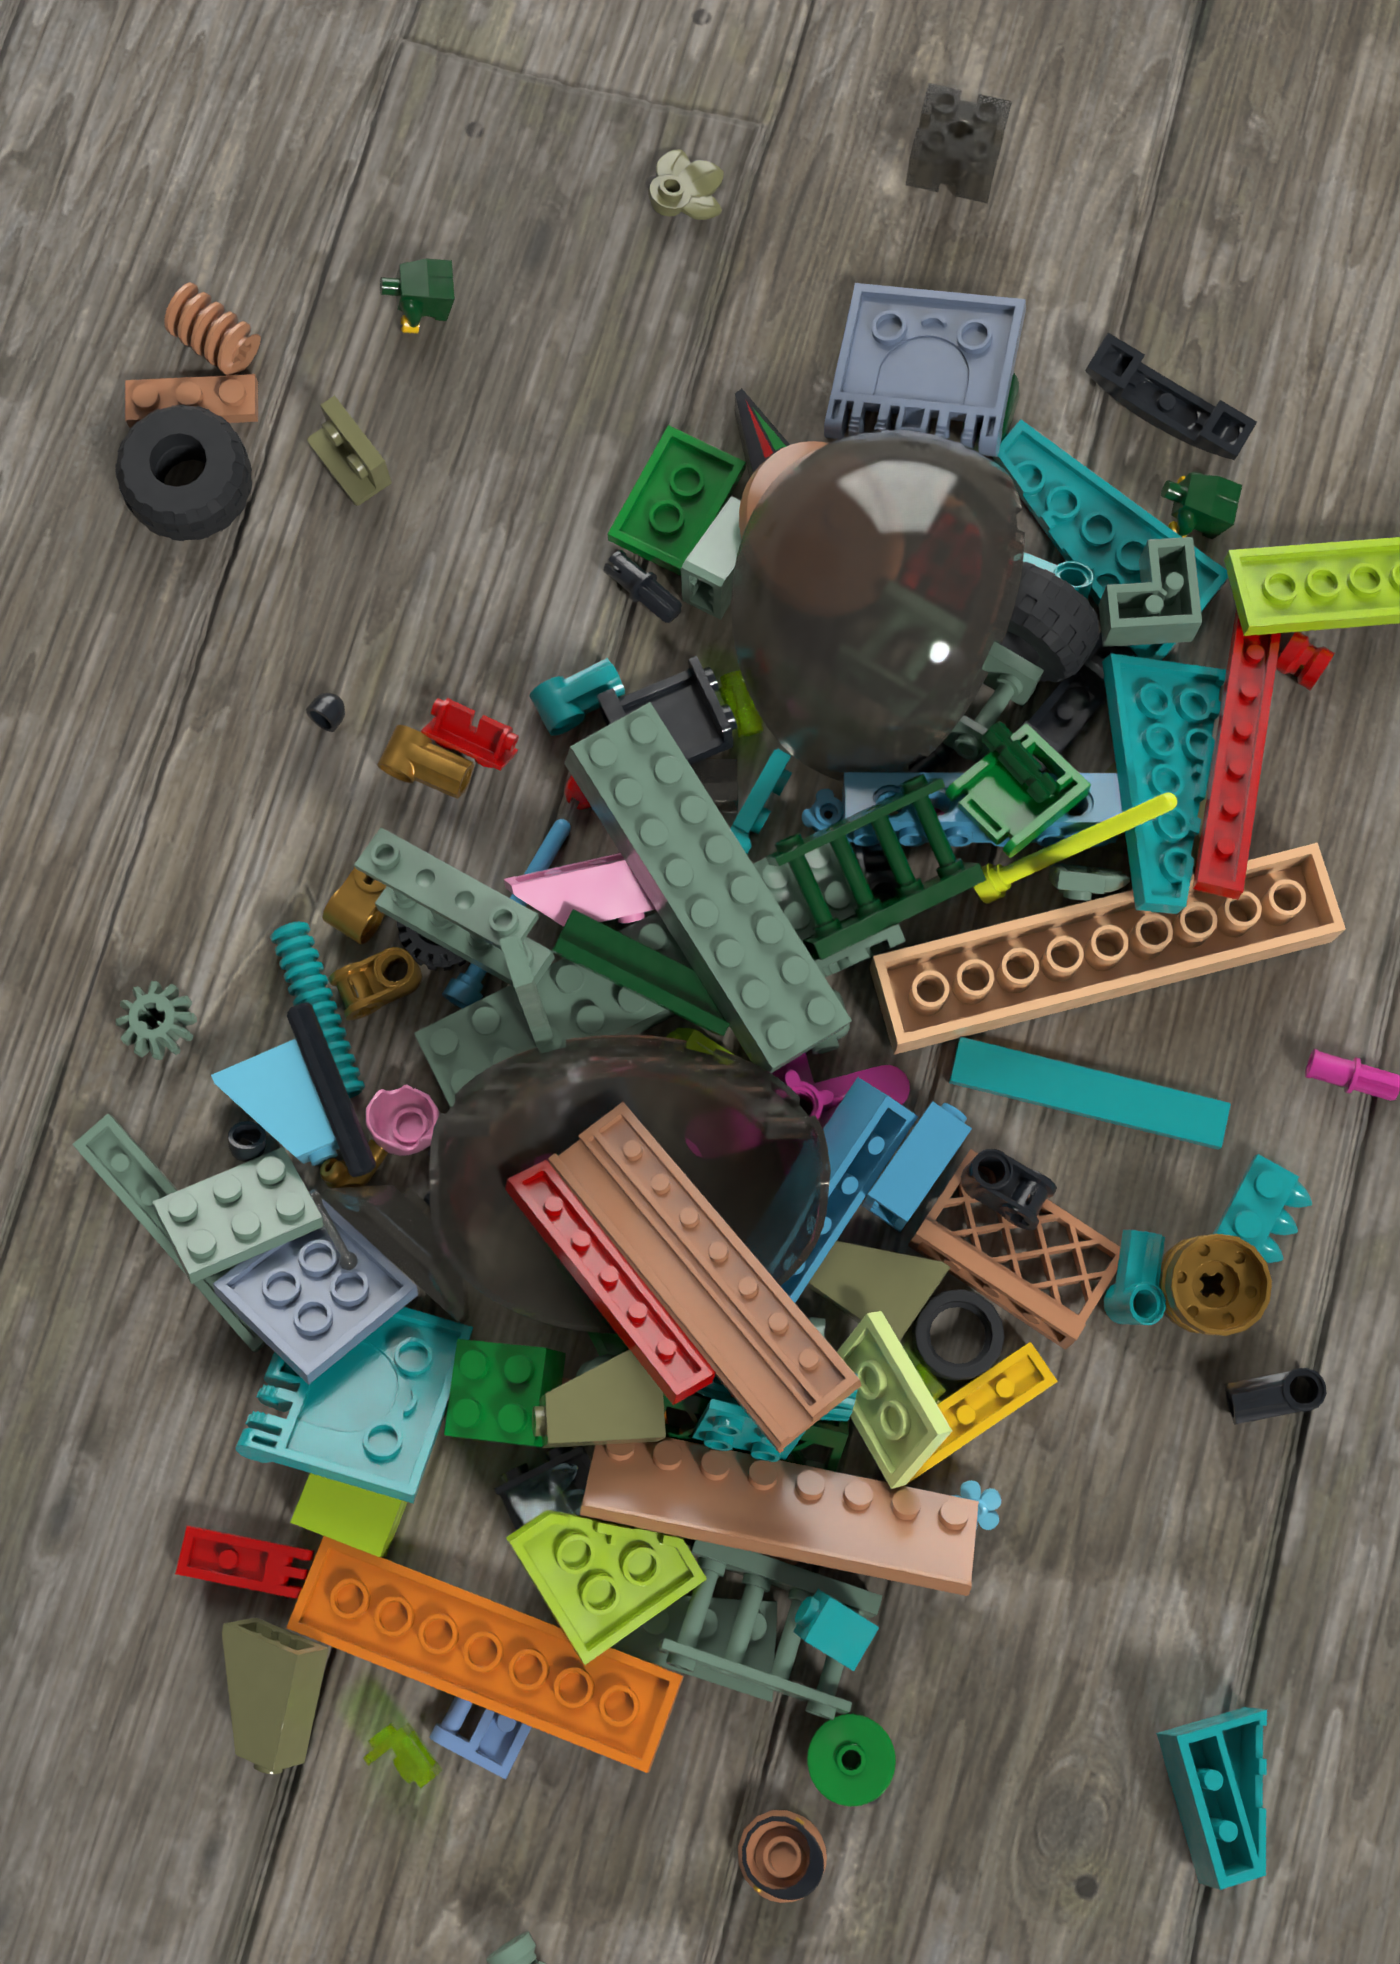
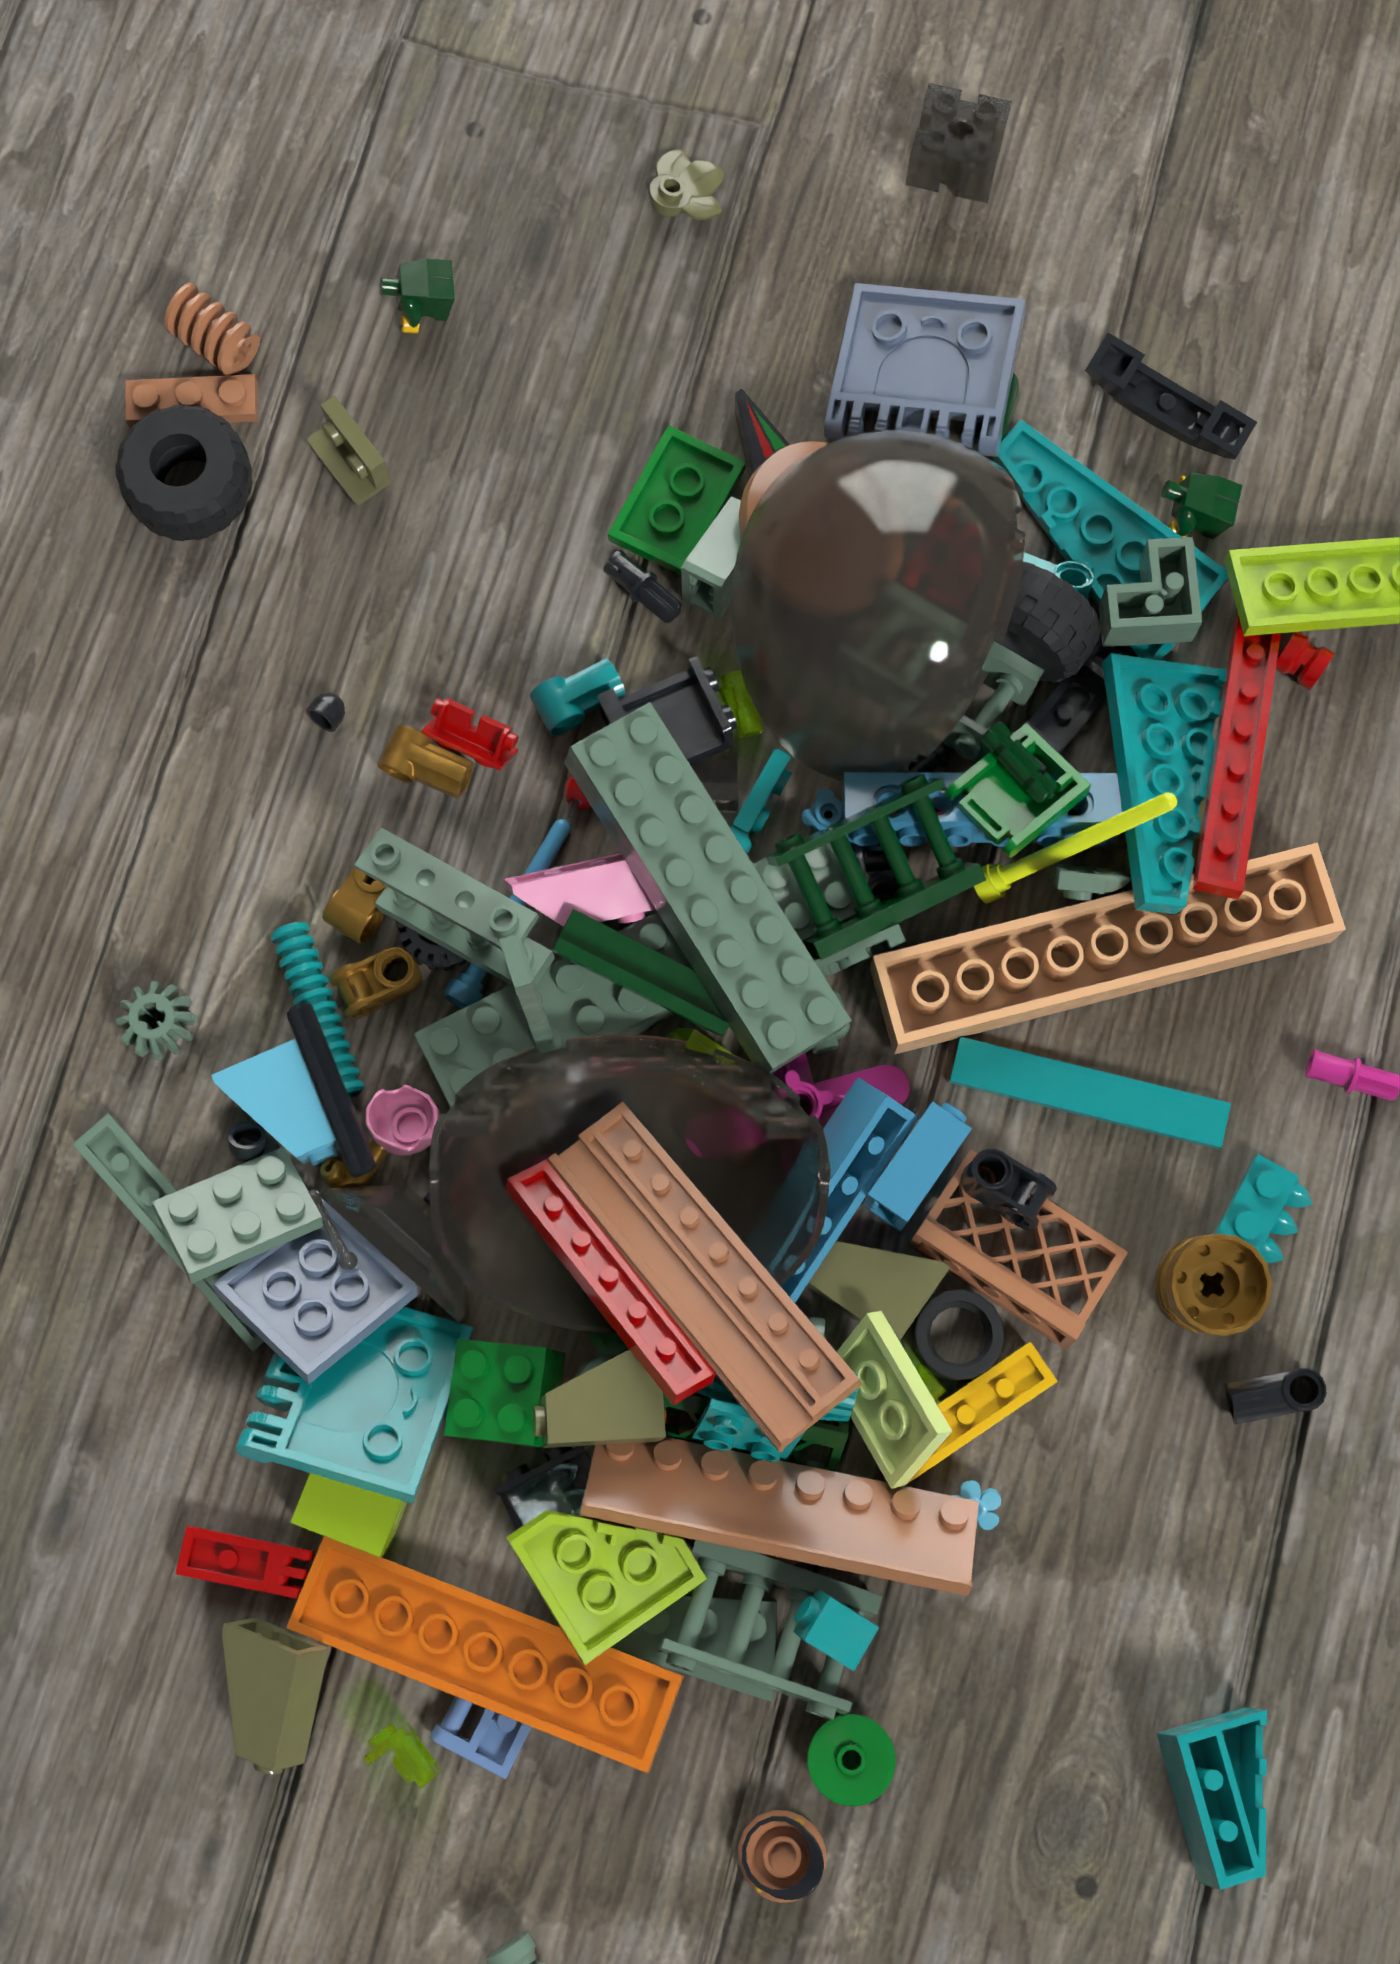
teal piece [1104,1230,1166,1325] -> none

